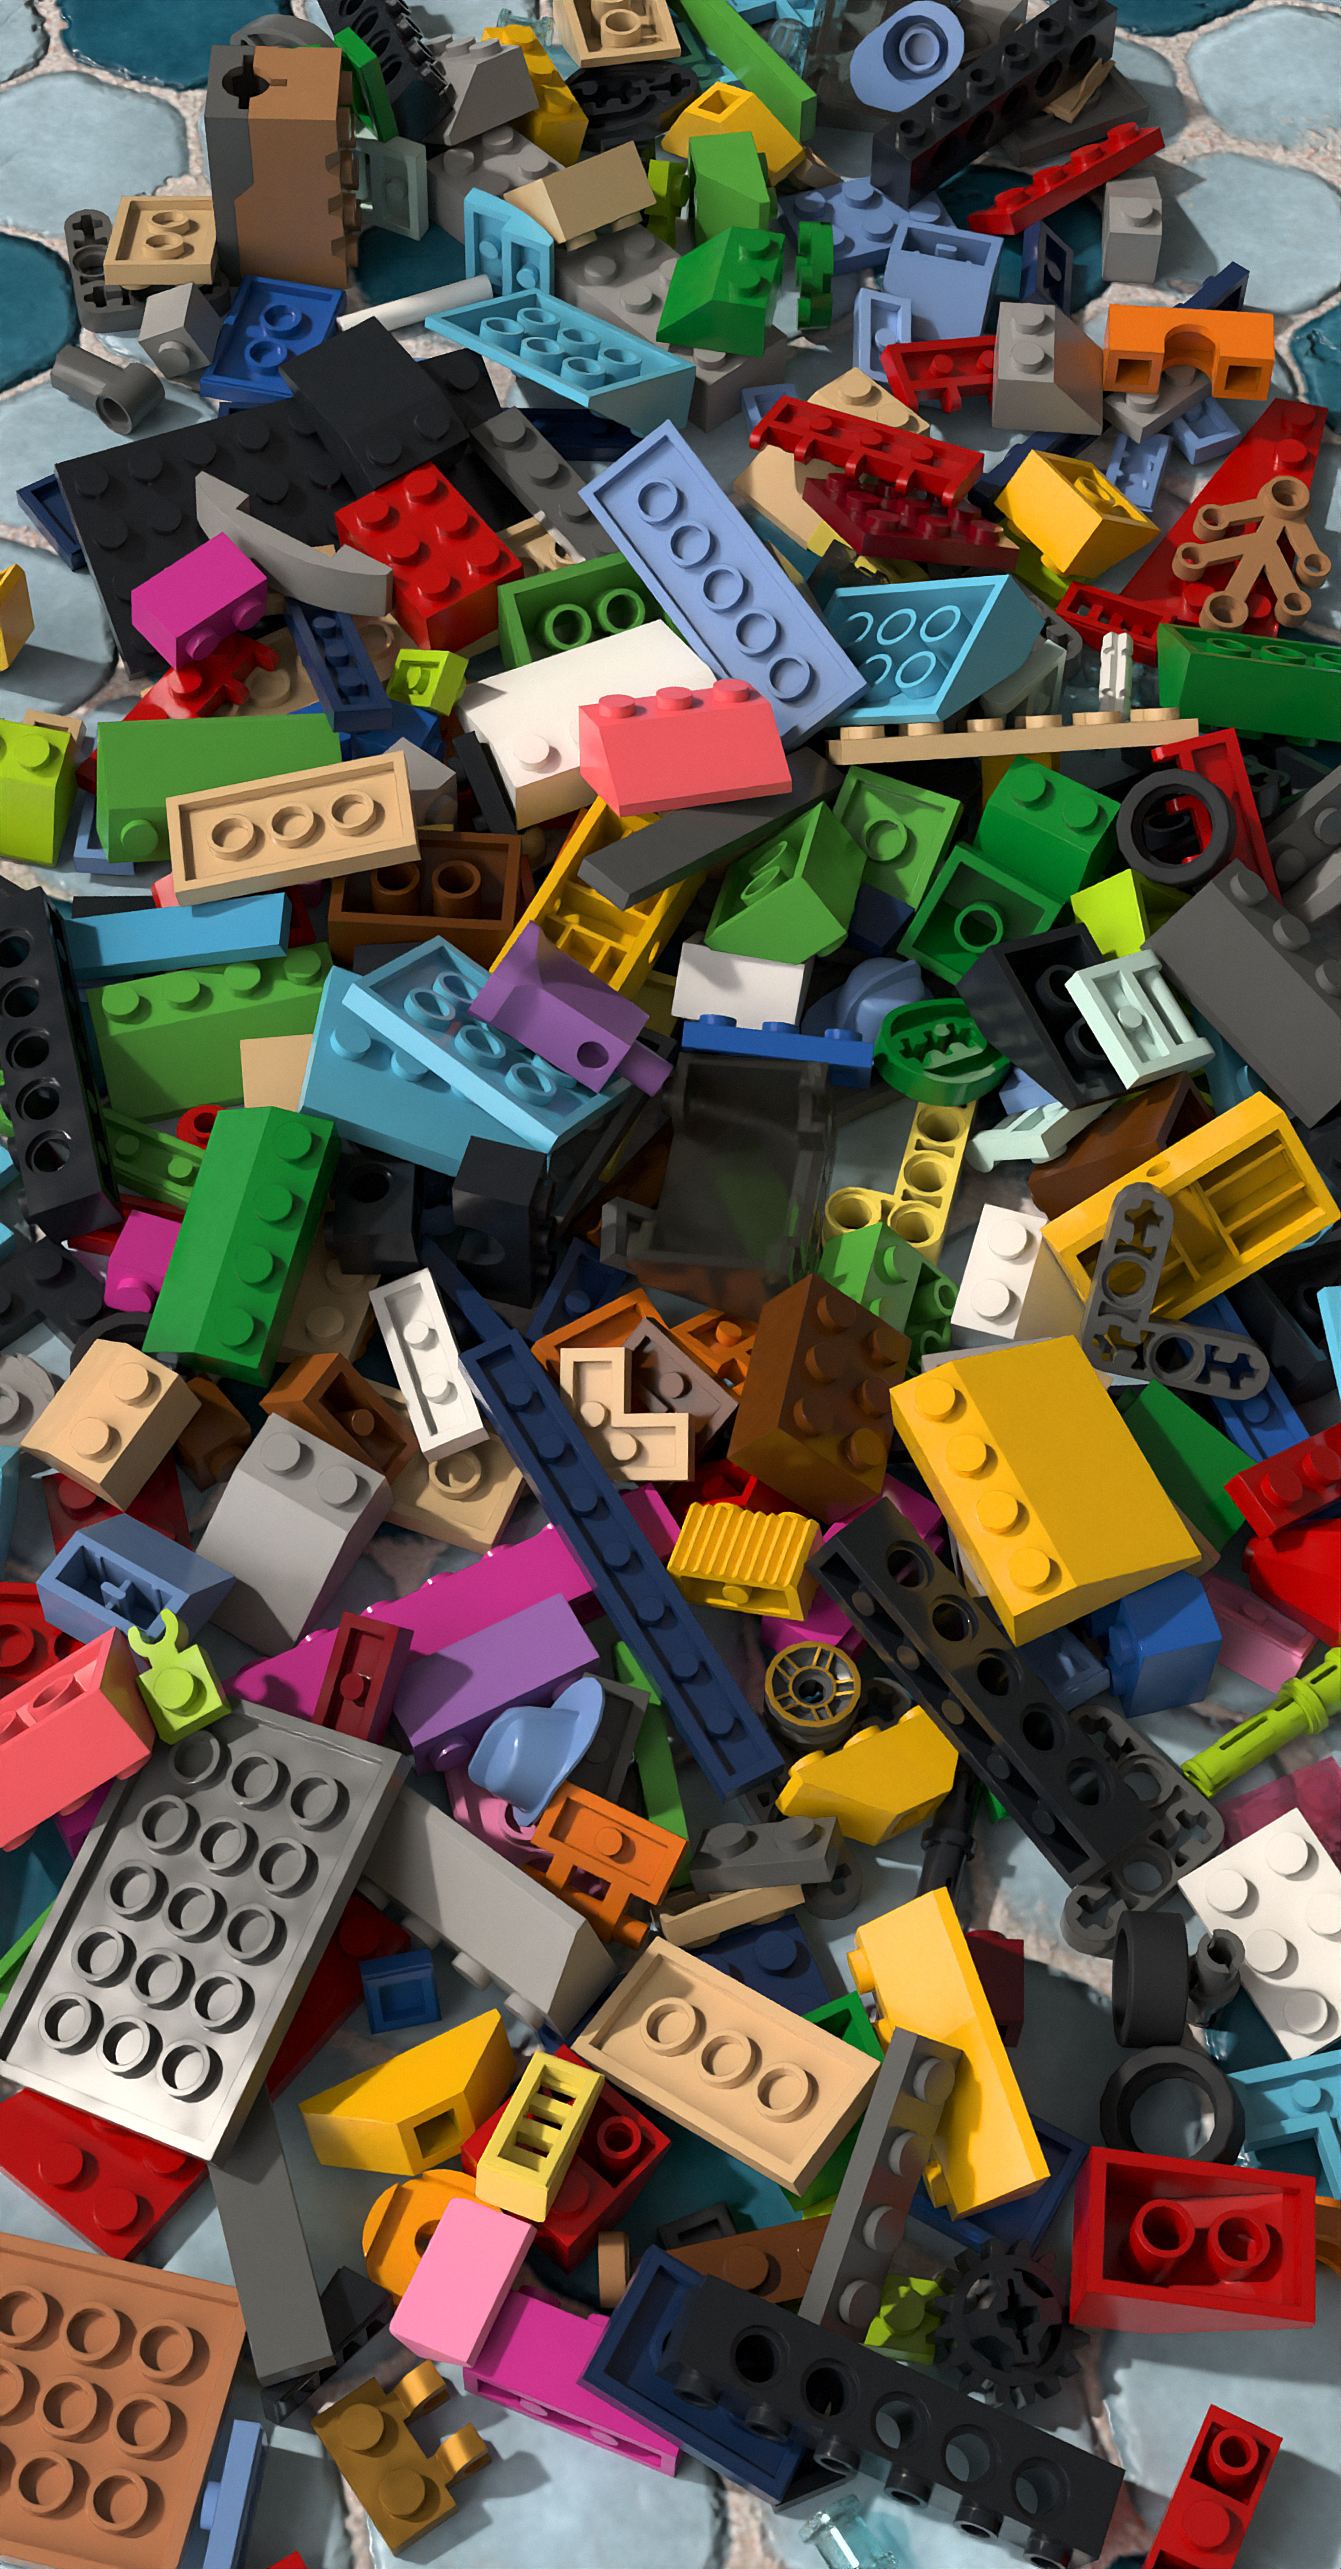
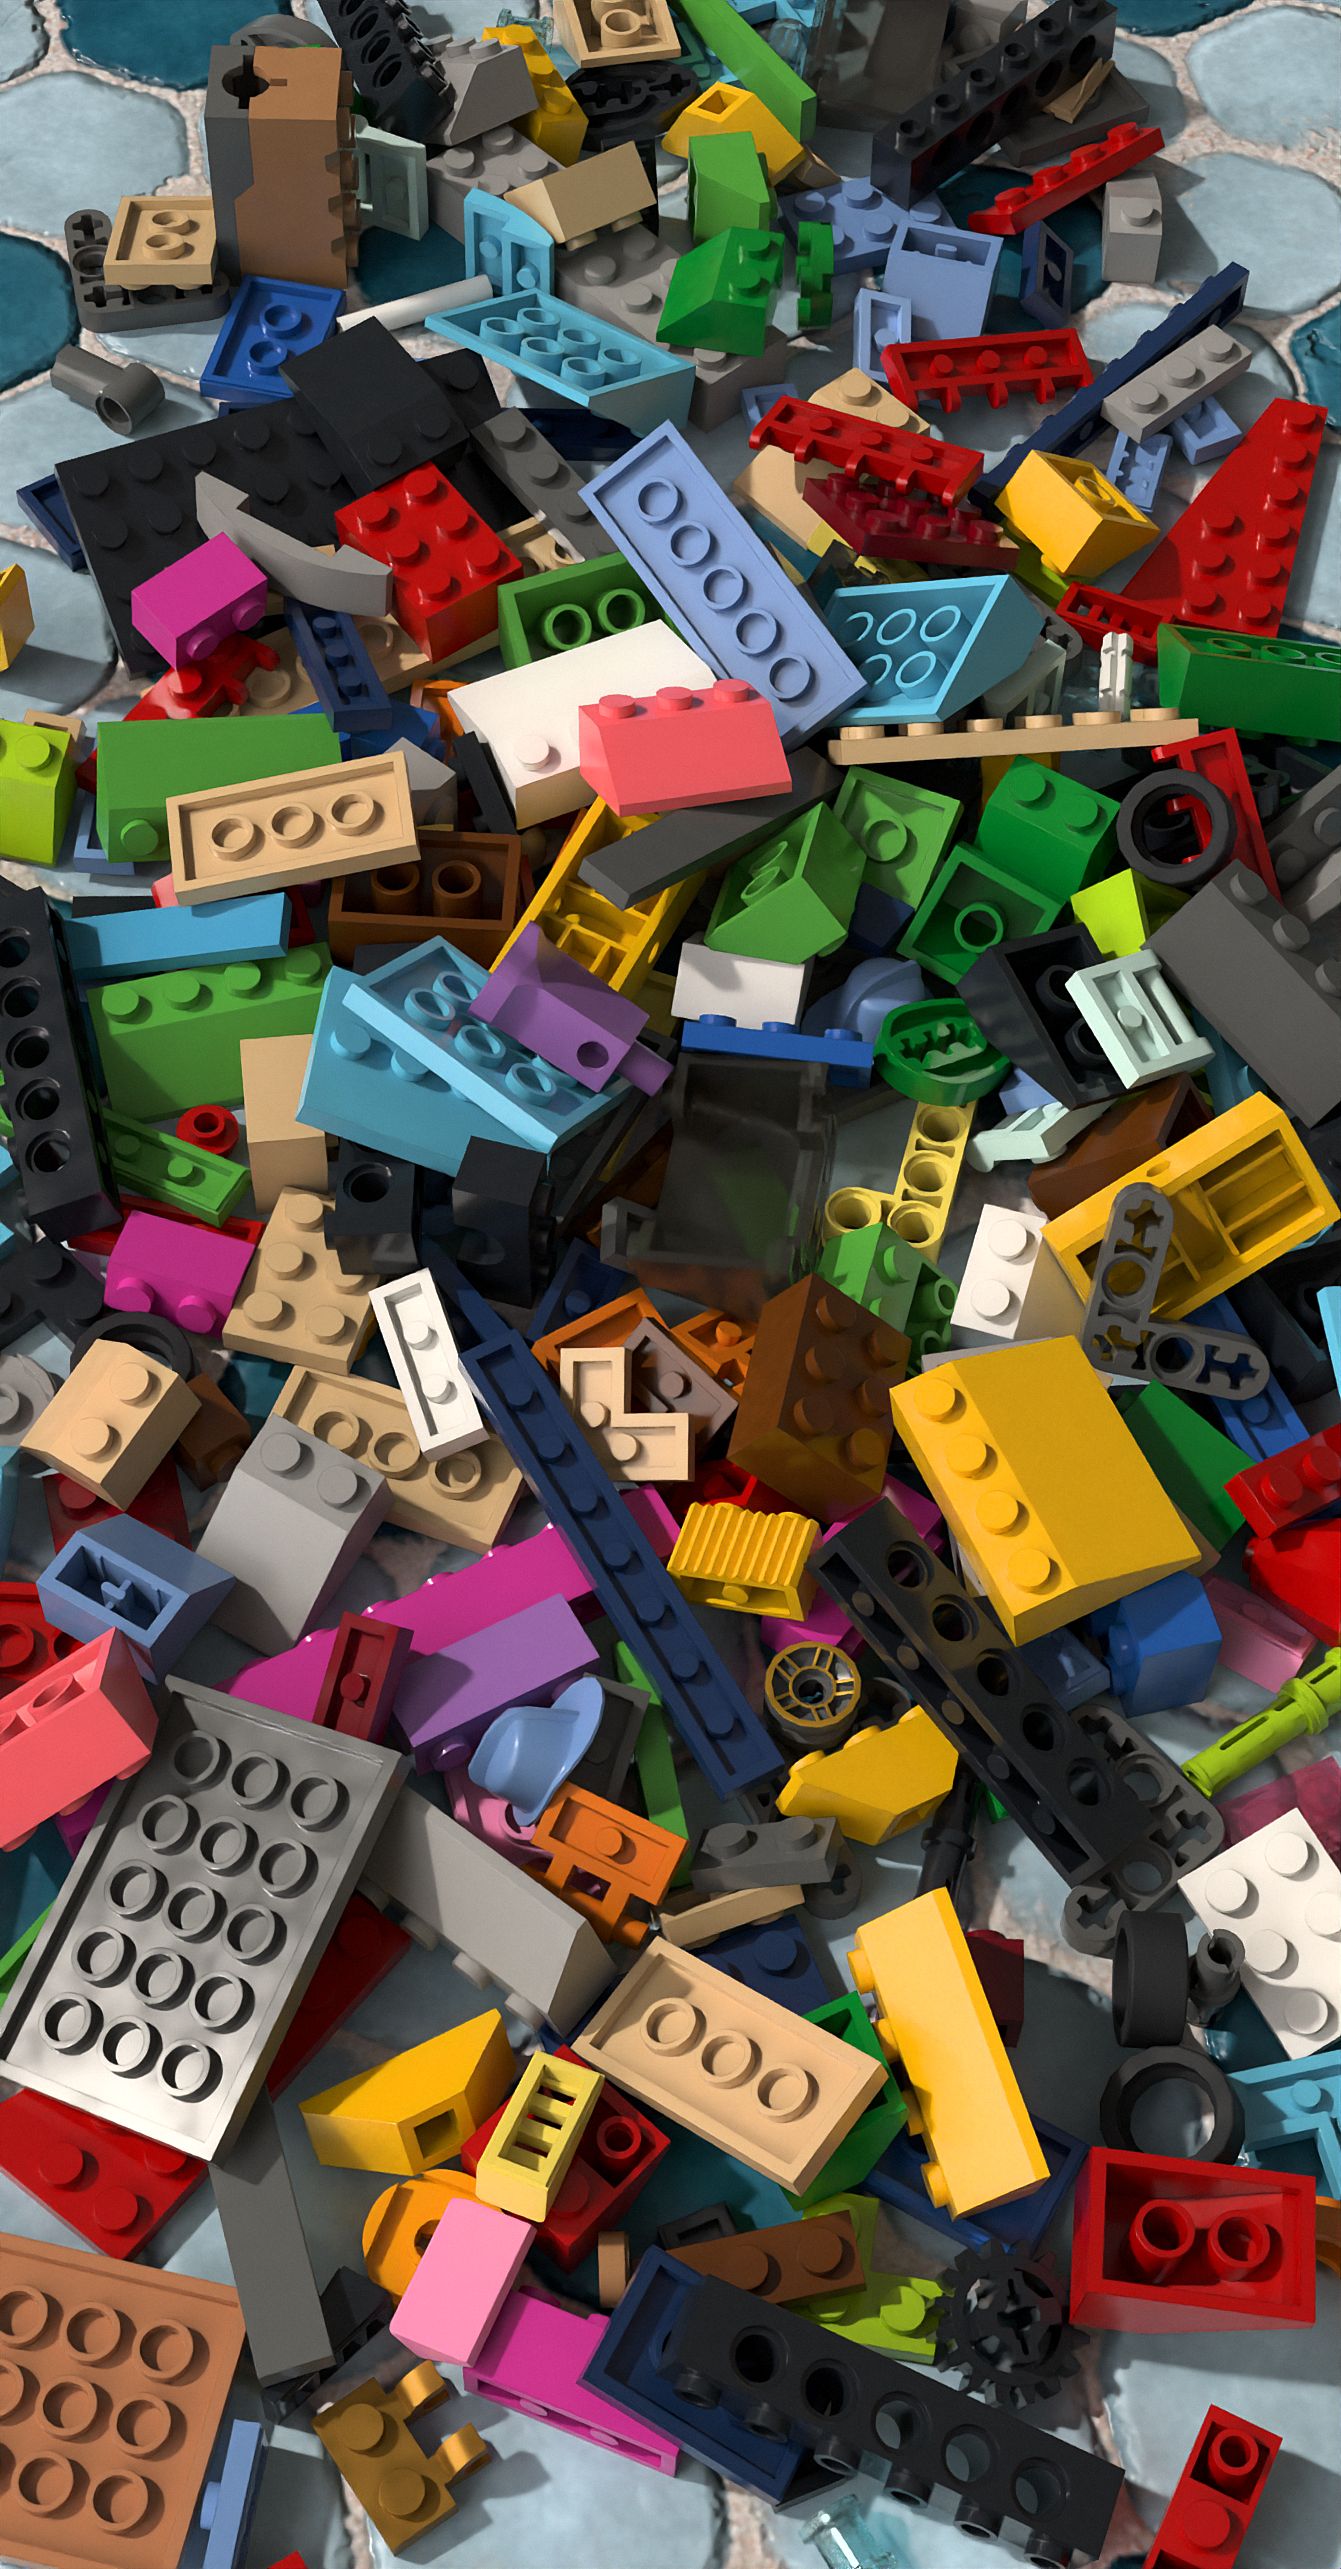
lime plate [128,1608,233,1745] -> none
light grey brick [138,282,221,379] -> none
green slope [141,1106,343,1388] -> none
dark orange slope [259,1352,420,1486] -> none
green tile [333,27,399,143] -> none
blue tile [359,1948,442,2035] -> none
lime plate [385,649,469,716] -> none
lime plate [644,159,690,250] -> none
dark grey plate [798,2026,963,2344] -> none
medium blue piece [850,0,965,113] -> none
light grey slope [992,302,1103,435] -> none
orange arch [1103,304,1275,401] -> none
medium nougat plant [1172,476,1332,633] -> none

